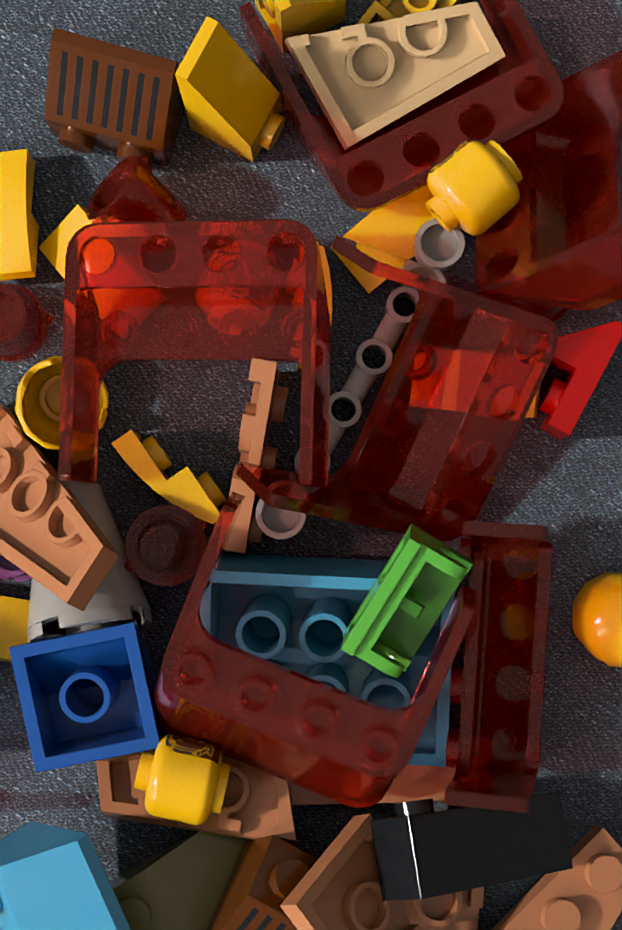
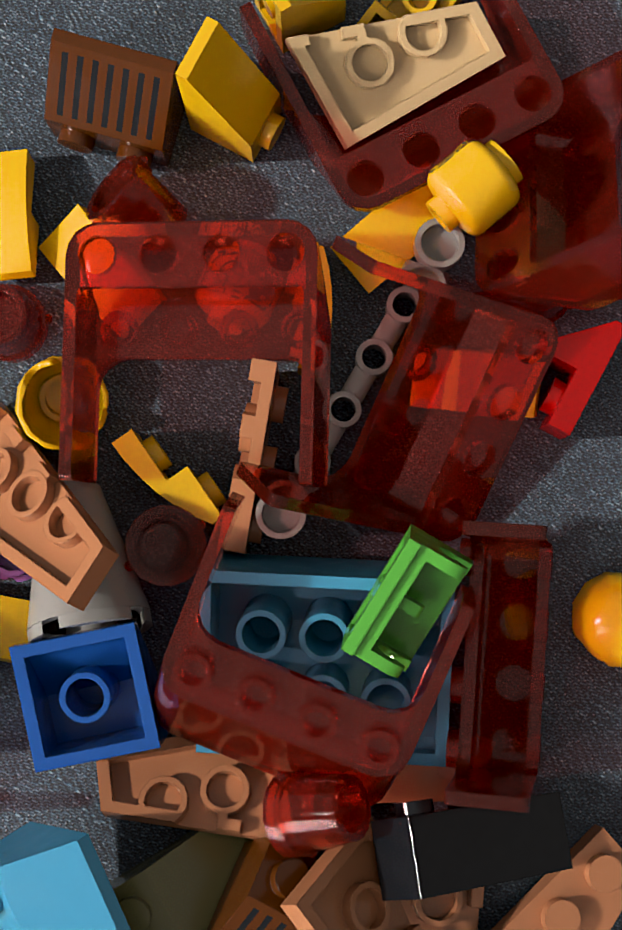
yellow head [133,734,231,825] -> none
none -> clear red piece [263,770,371,858]

